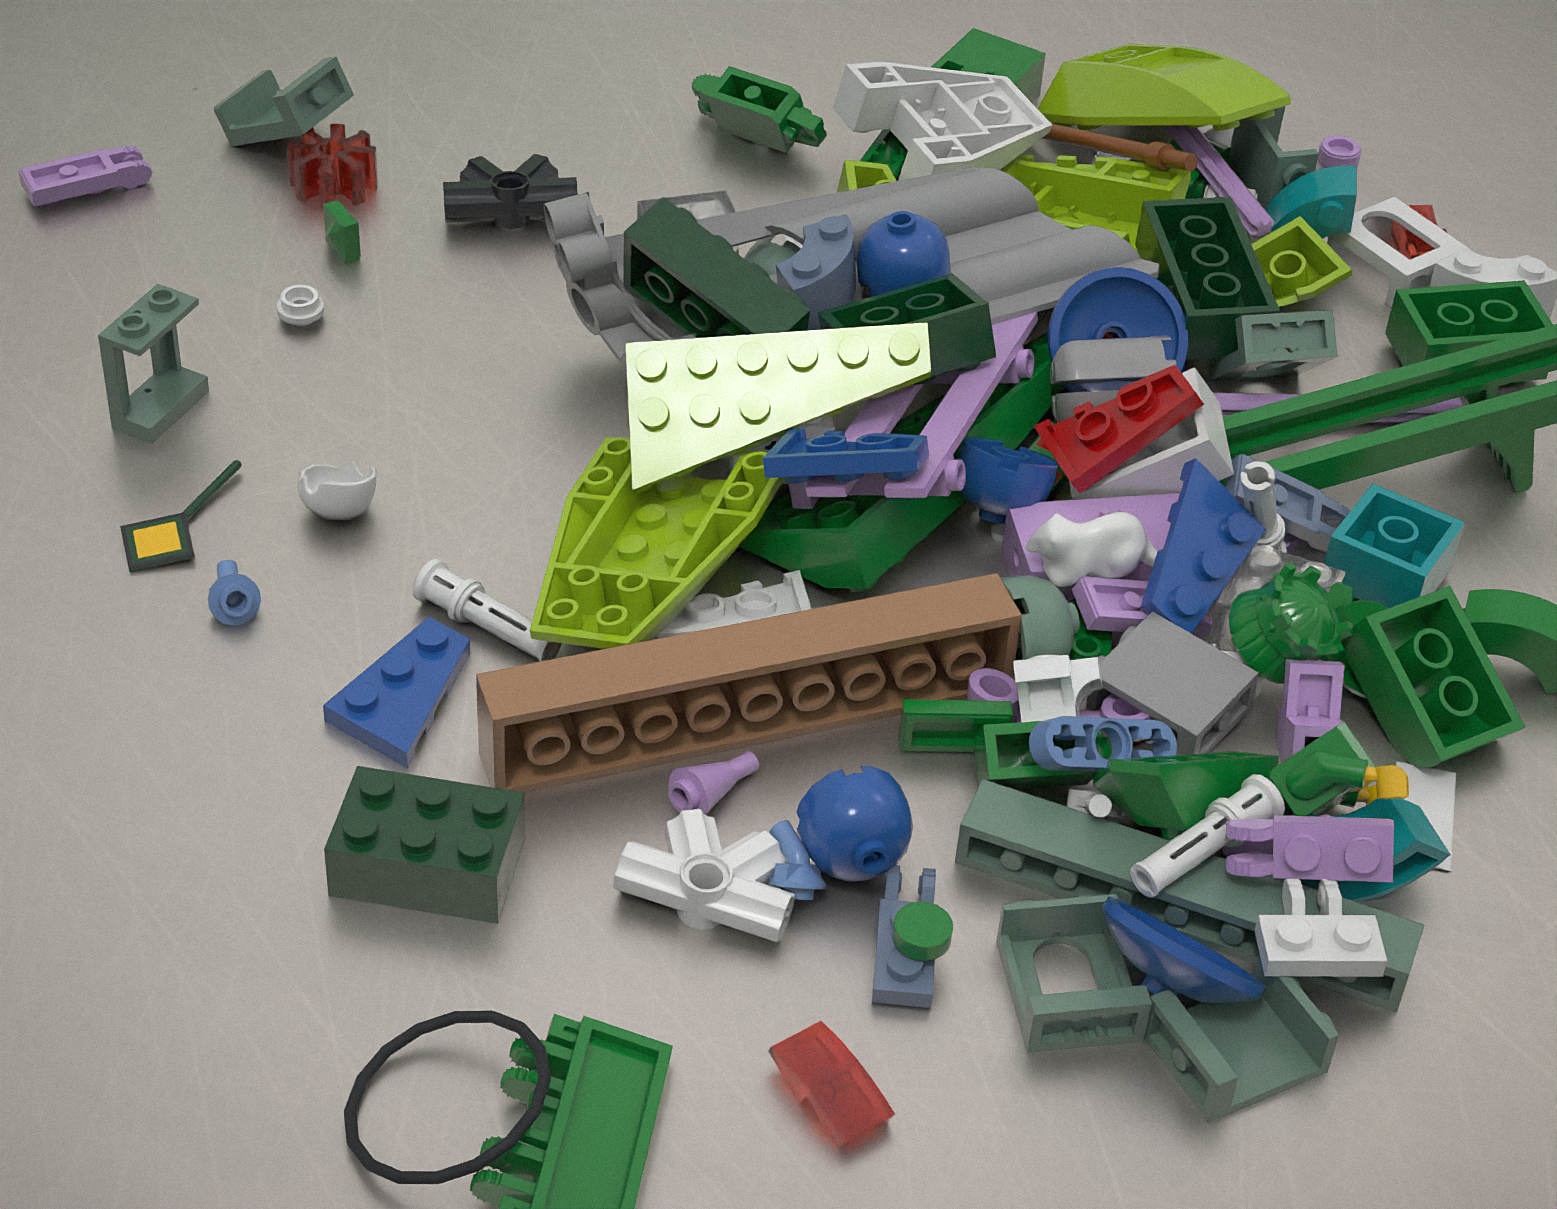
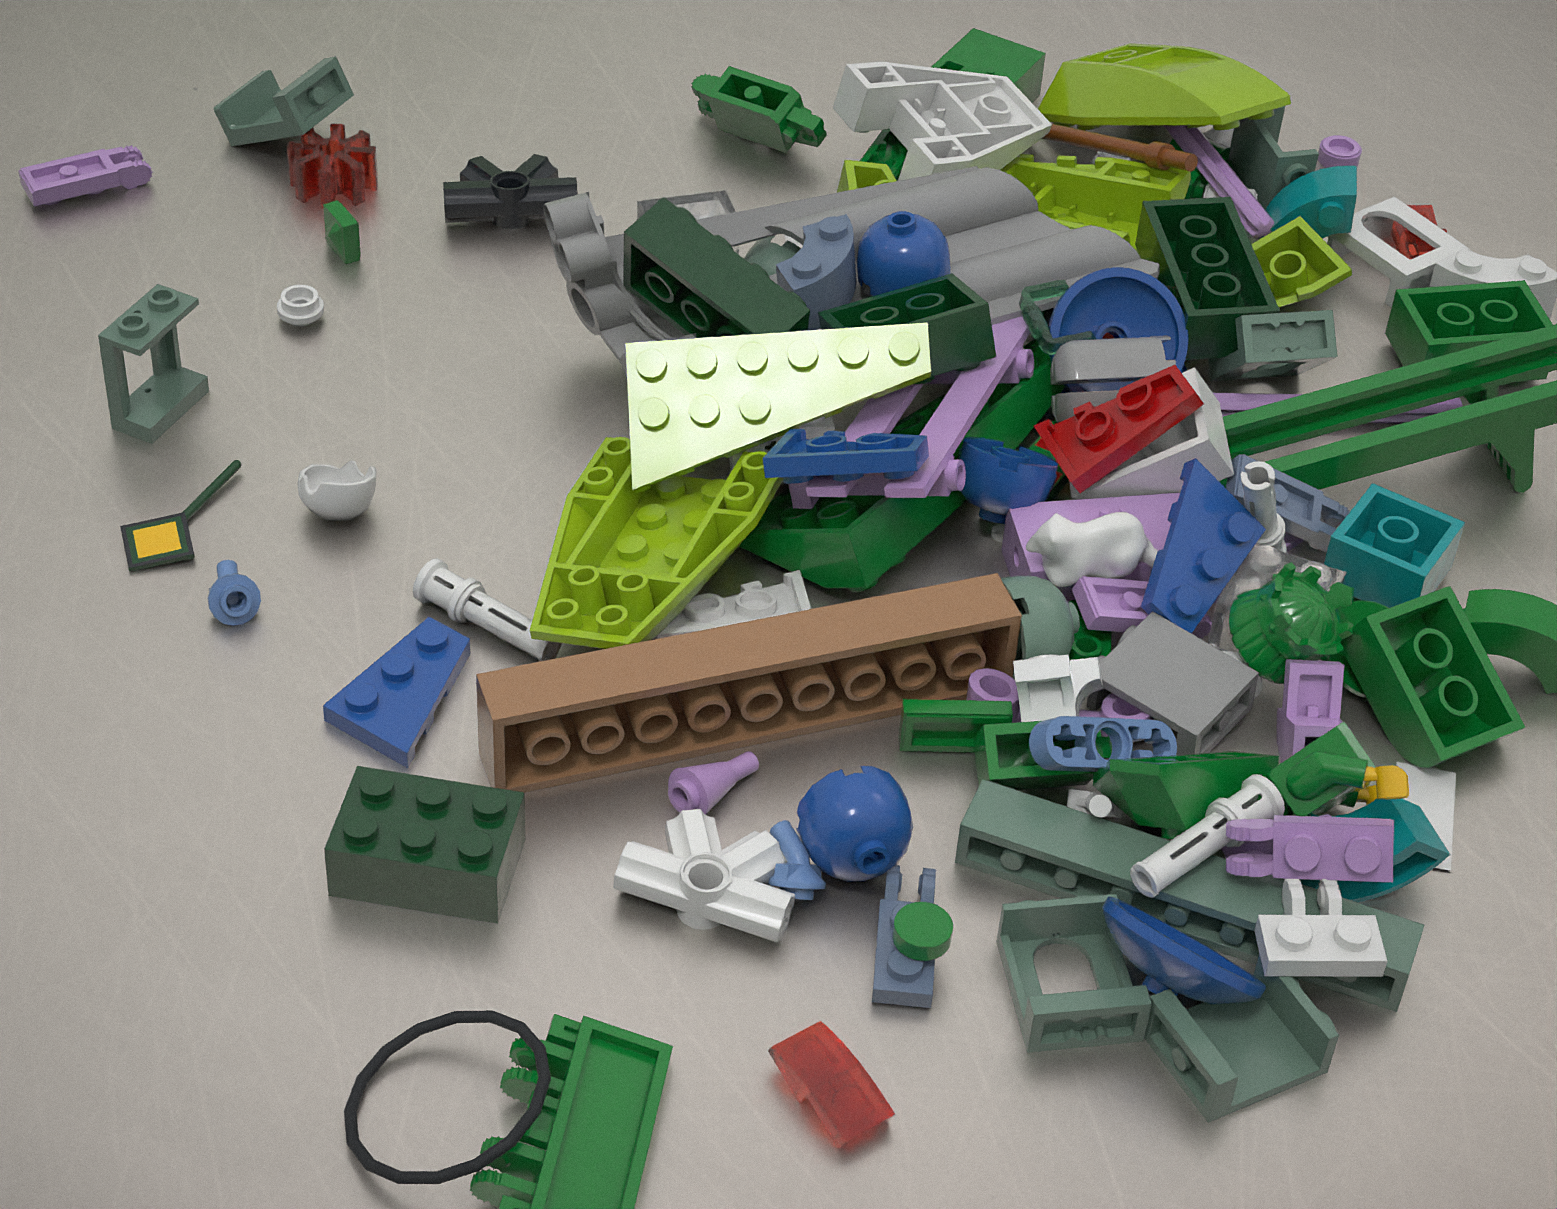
none -> clear green piece [1019,280,1096,355]

